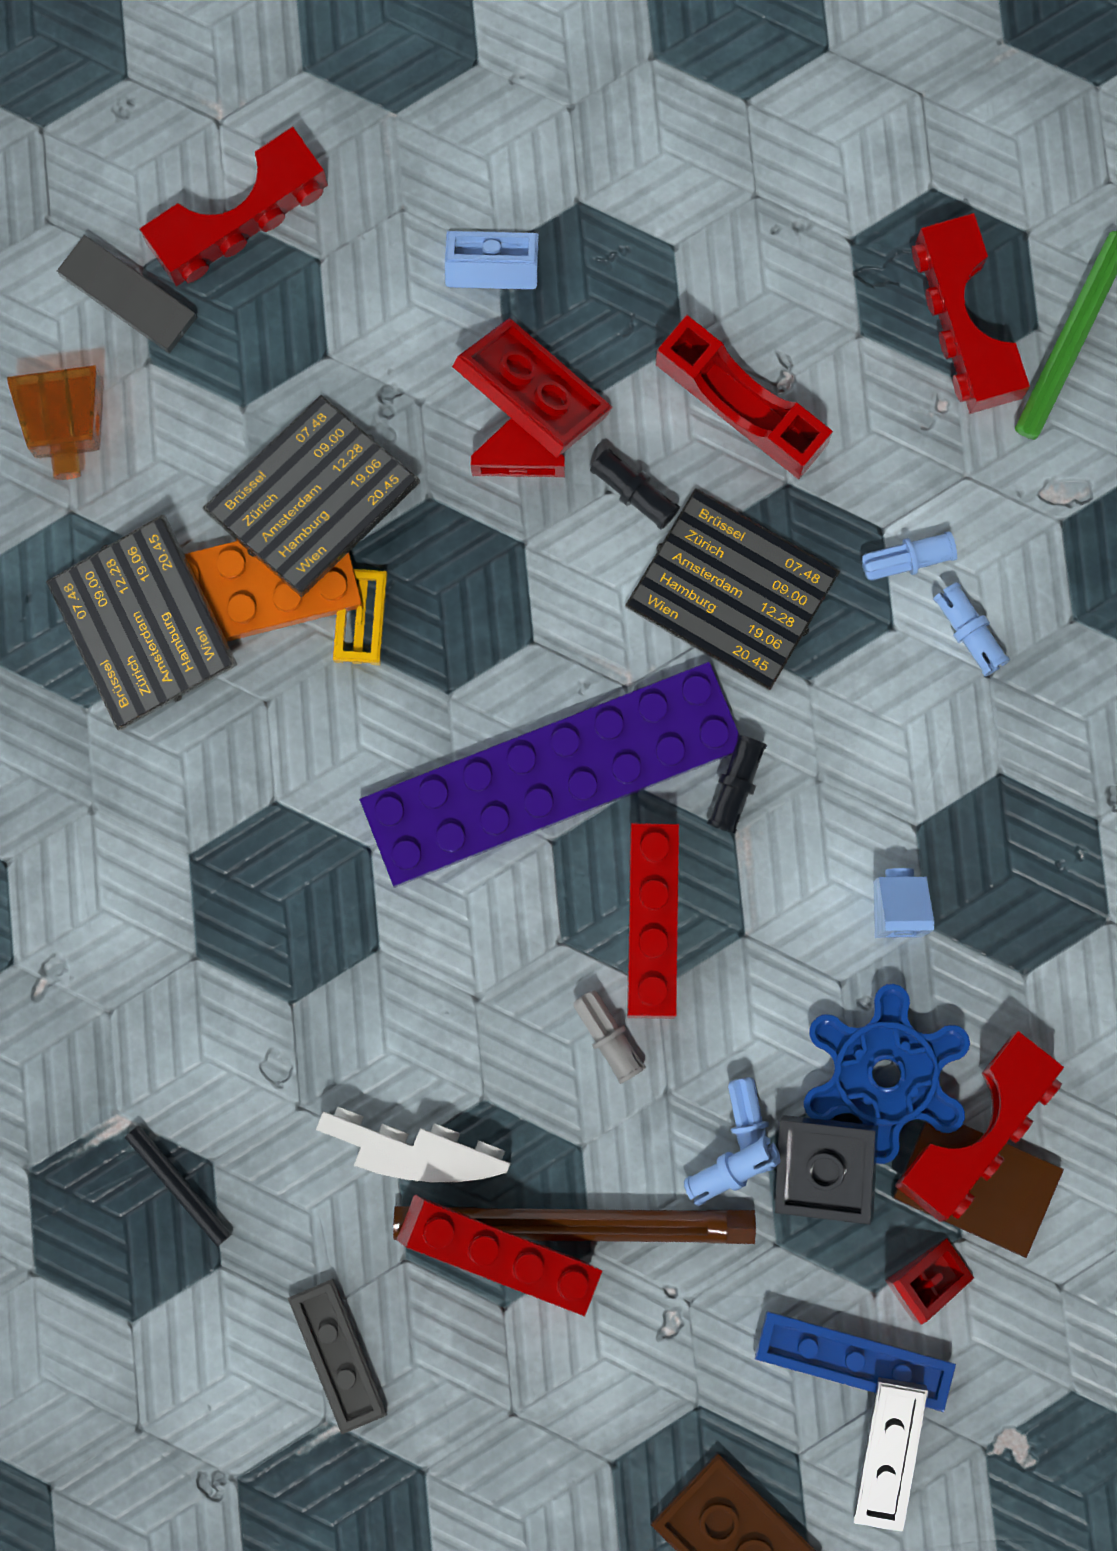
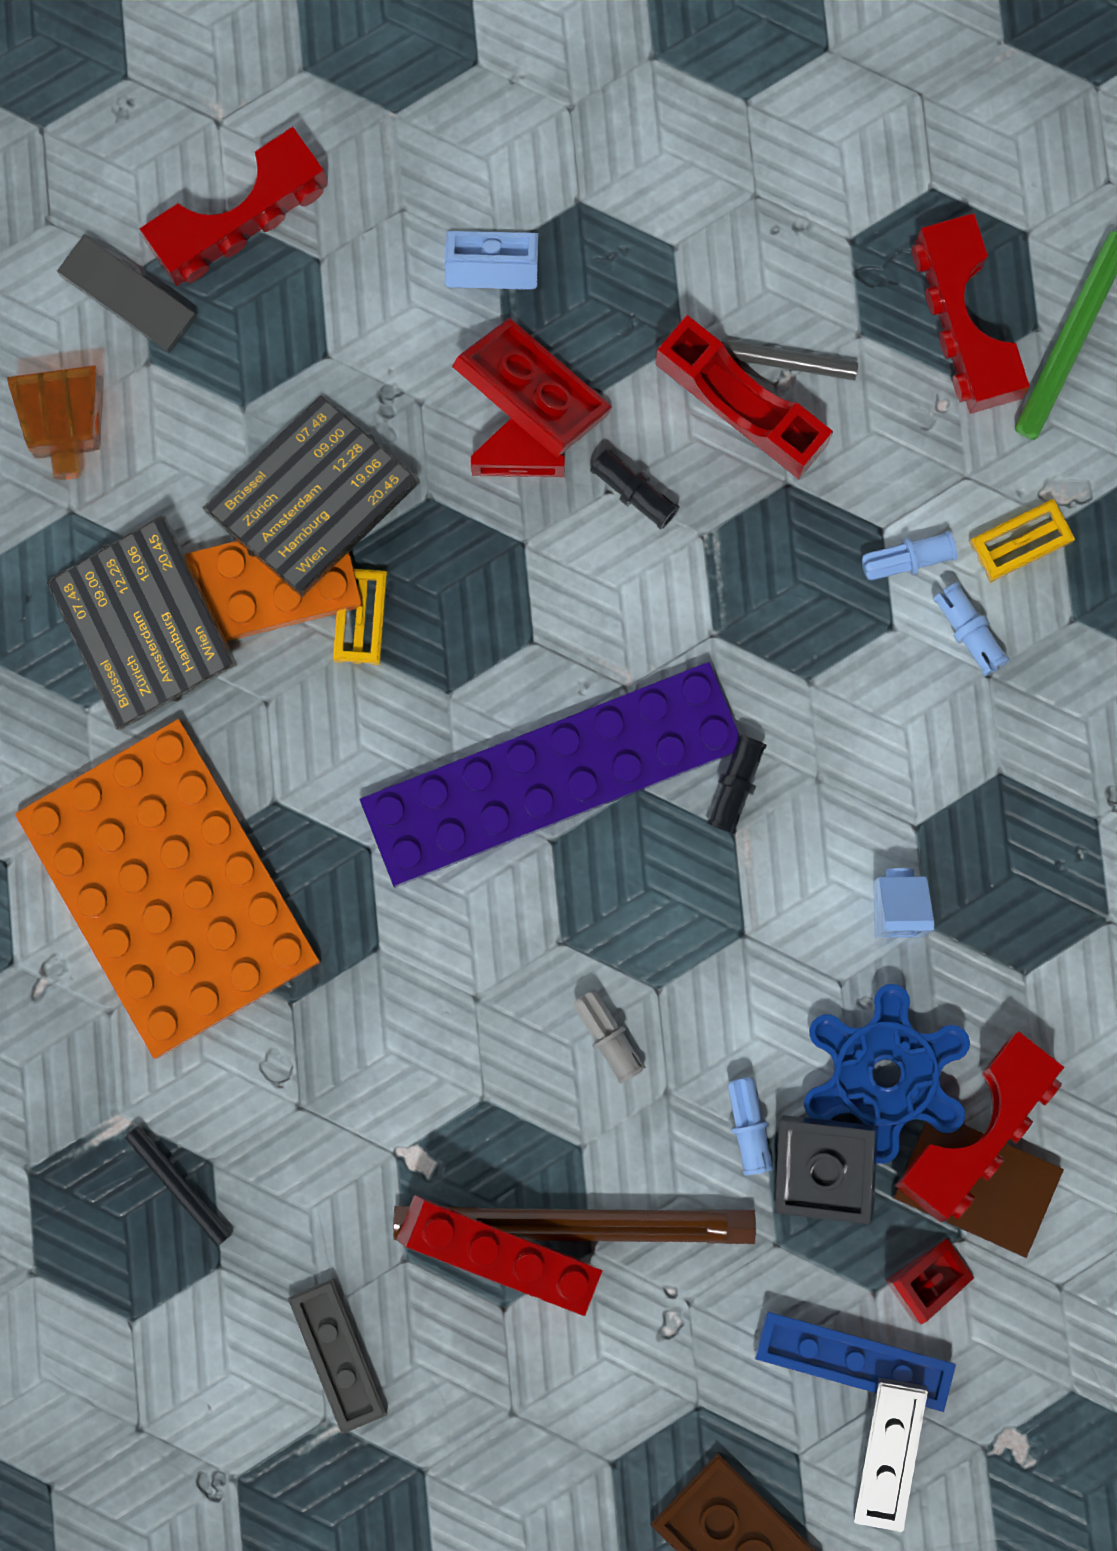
white slope [316,1106,511,1182] -> none
piece [625,488,840,692] -> none
red arch [627,823,679,1019] -> none
light blue pin [684,1136,781,1206] -> none
none -> orange plate [15,719,321,1059]
none -> dark grey bar [721,339,858,381]
none -> yellow tile [969,499,1075,583]

